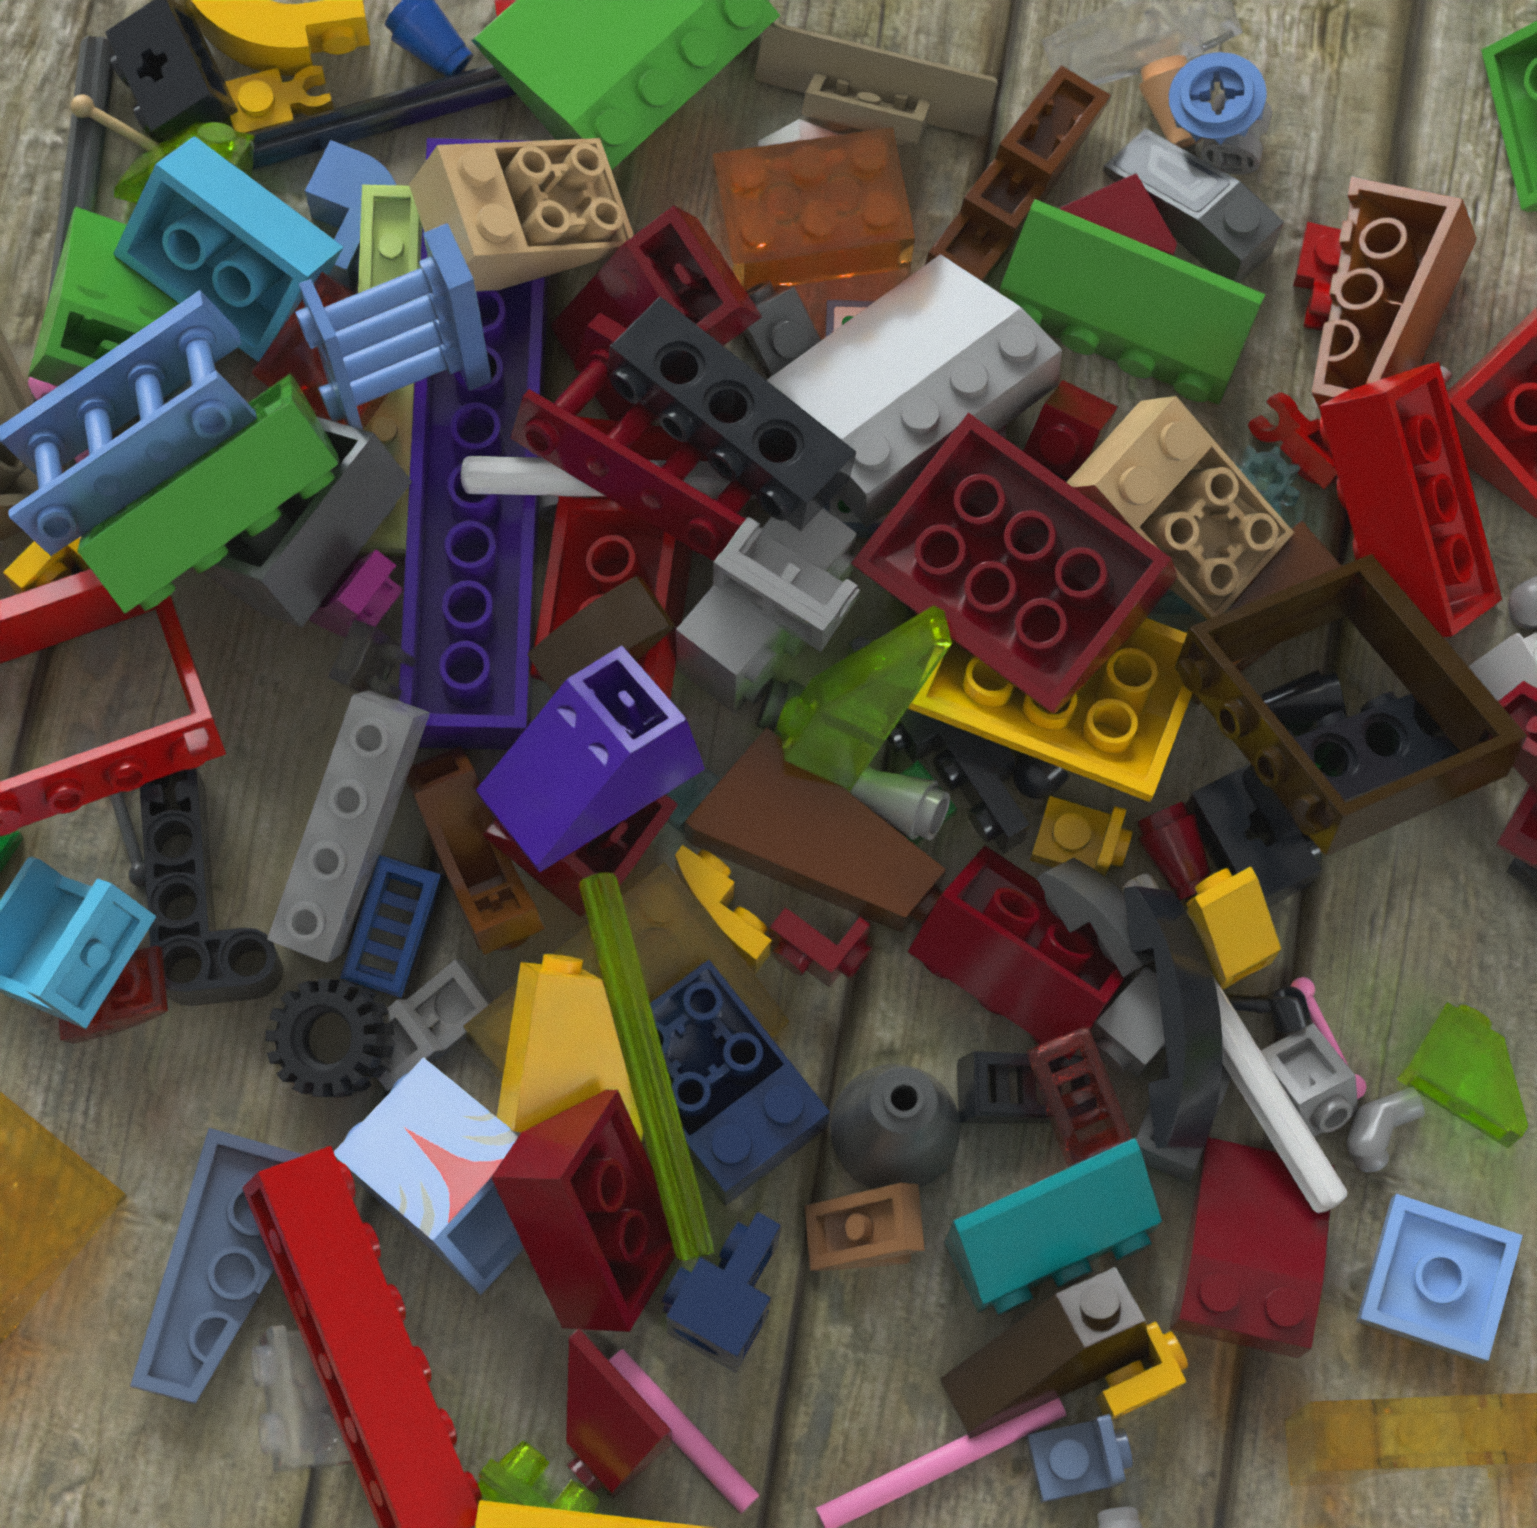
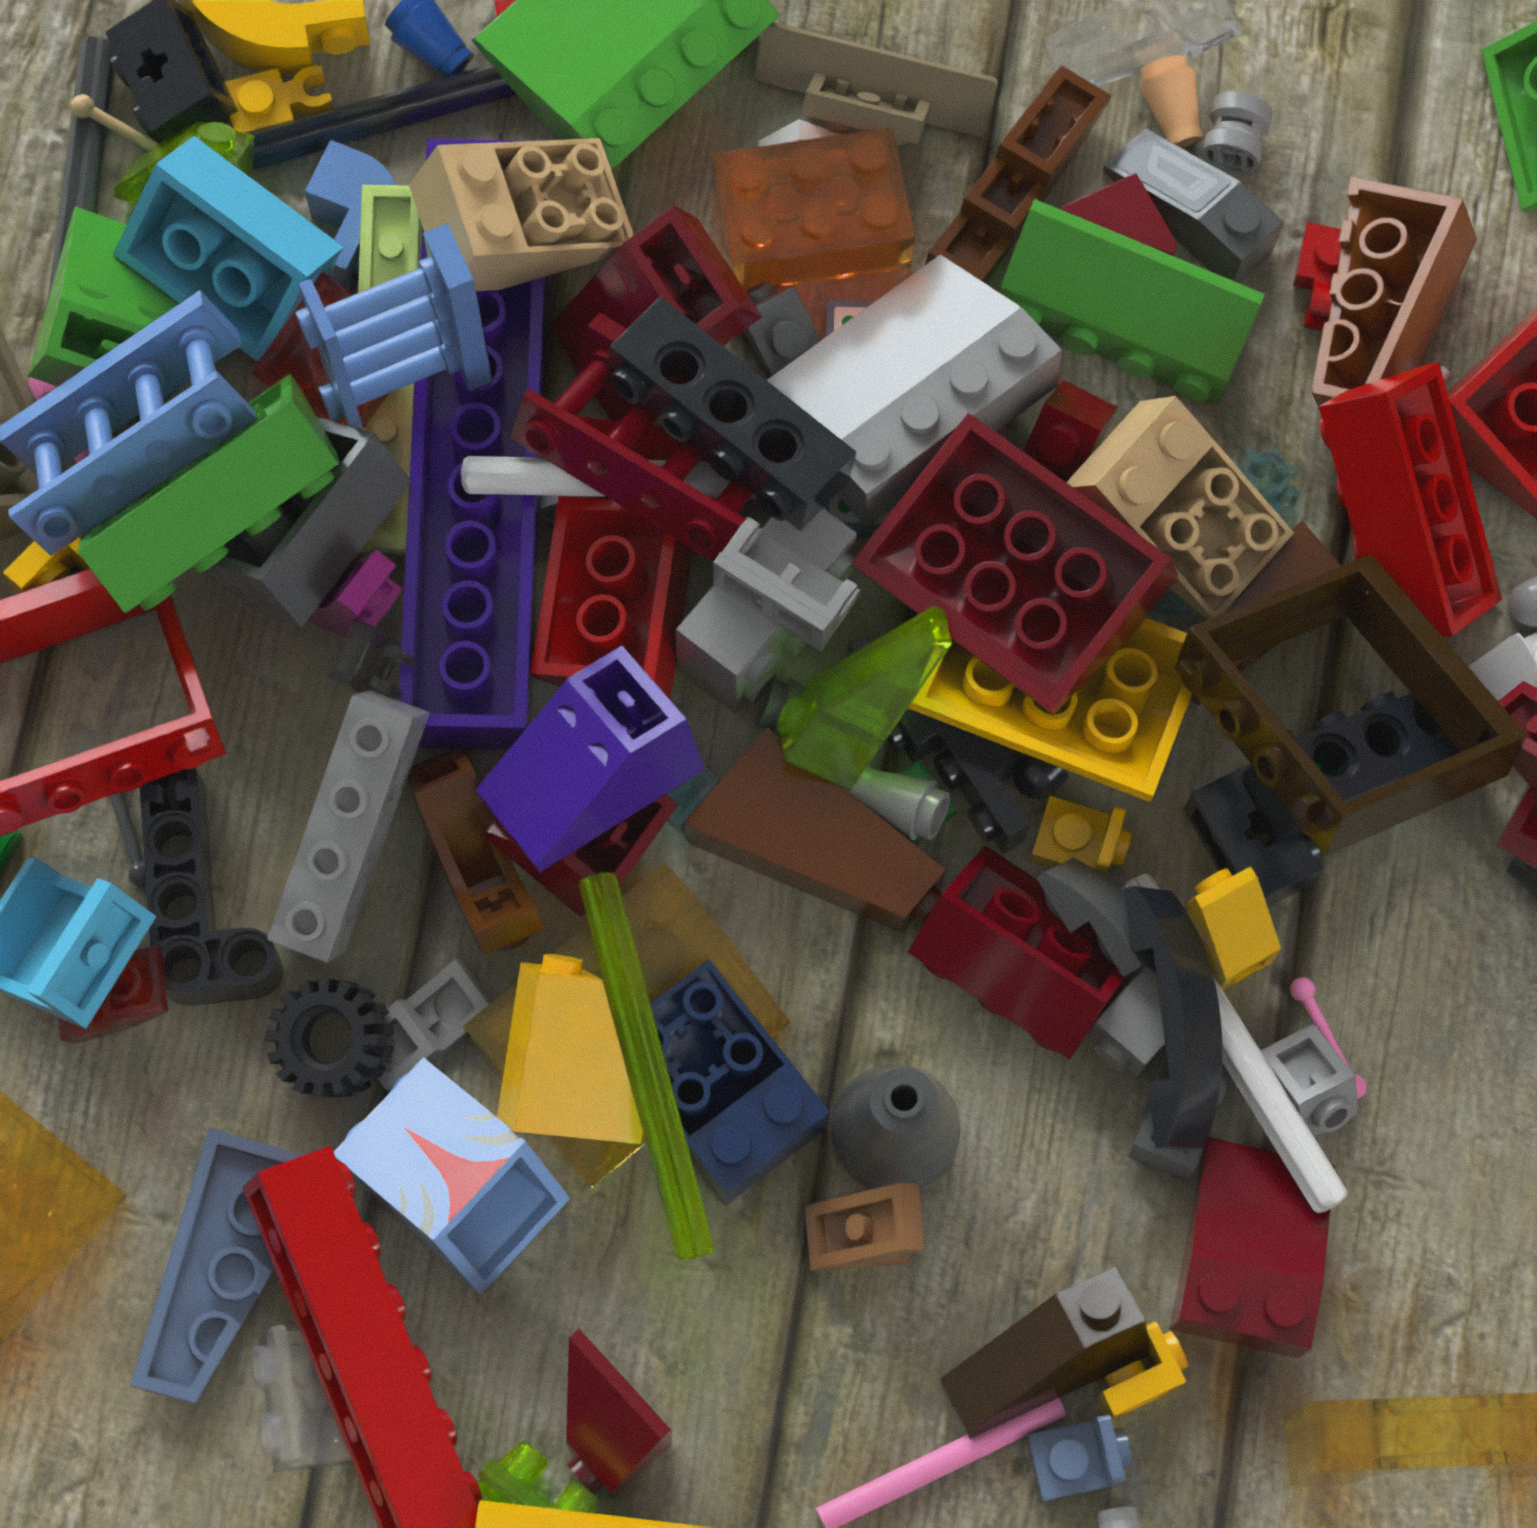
blue slope [340,855,445,998] -> none
dark red slope [491,1090,685,1332] -> none
dark brown slope [527,576,675,695] -> none
bright pink bar [609,1349,760,1514] -> none
dark blue brick [661,1211,781,1373] -> none
yellow slope [675,845,771,974] -> none
dark red bracket [769,907,872,988] -> none
teal slope [944,1138,1162,1316] -> none
black slope [957,1051,1098,1124] -> none
clear red slope [1026,1025,1133,1168] -> none
dark red cone [1137,801,1210,901] -> none
medium blue gear [1169,52,1267,145] -> none
black hand [1225,986,1310,1033] -> none
red plate [1247,392,1338,489] -> none
black cone [1260,669,1347,732] -> none
light grey arm [1346,1087,1425,1173] -> none
light blue plate [1356,1194,1523,1364] -> none
clear neon green slope [1396,1002,1529,1149] -> none

